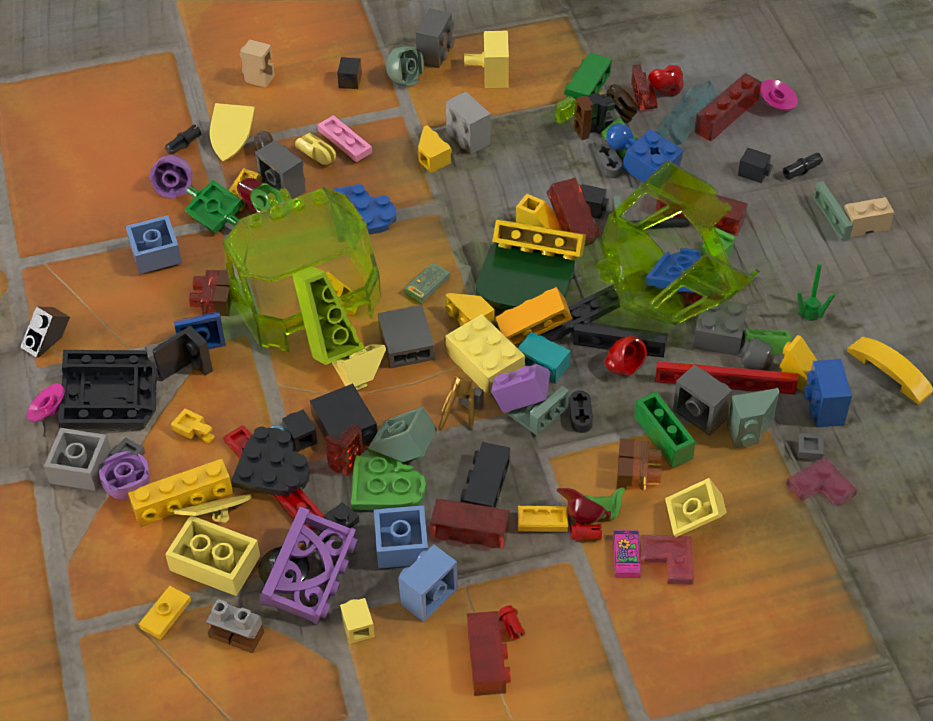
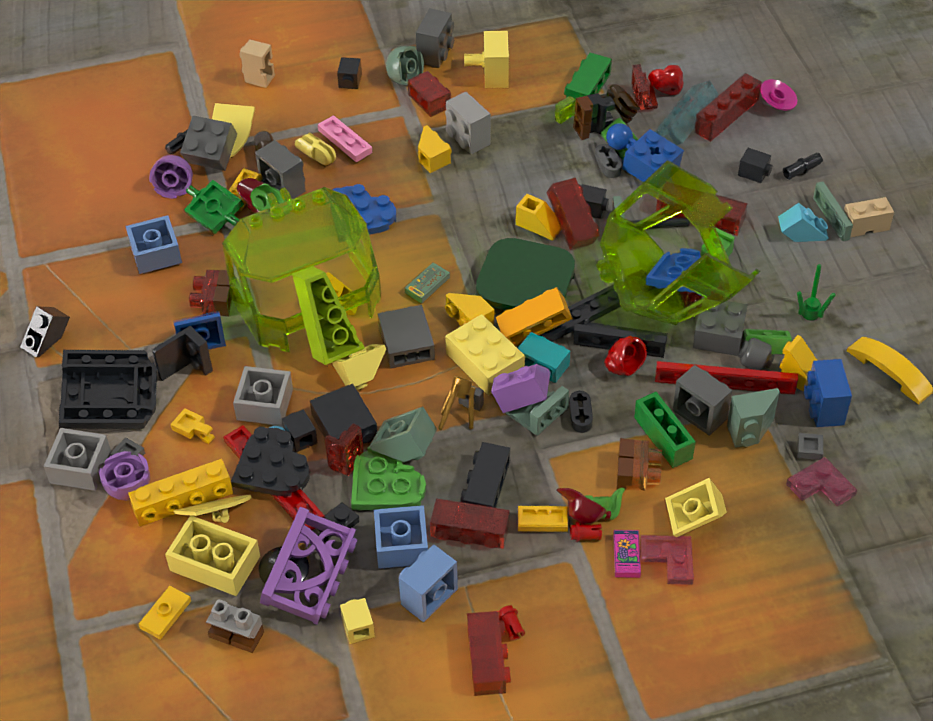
dark pink dish [27,384,65,422] -> none
yellow brick [492,220,586,260] -> none
none -> dark grey brick [180,116,237,171]
none -> light grey brick [233,366,293,426]
none -> clear red brick [408,71,451,117]
none -> medium azure slope [778,203,829,242]

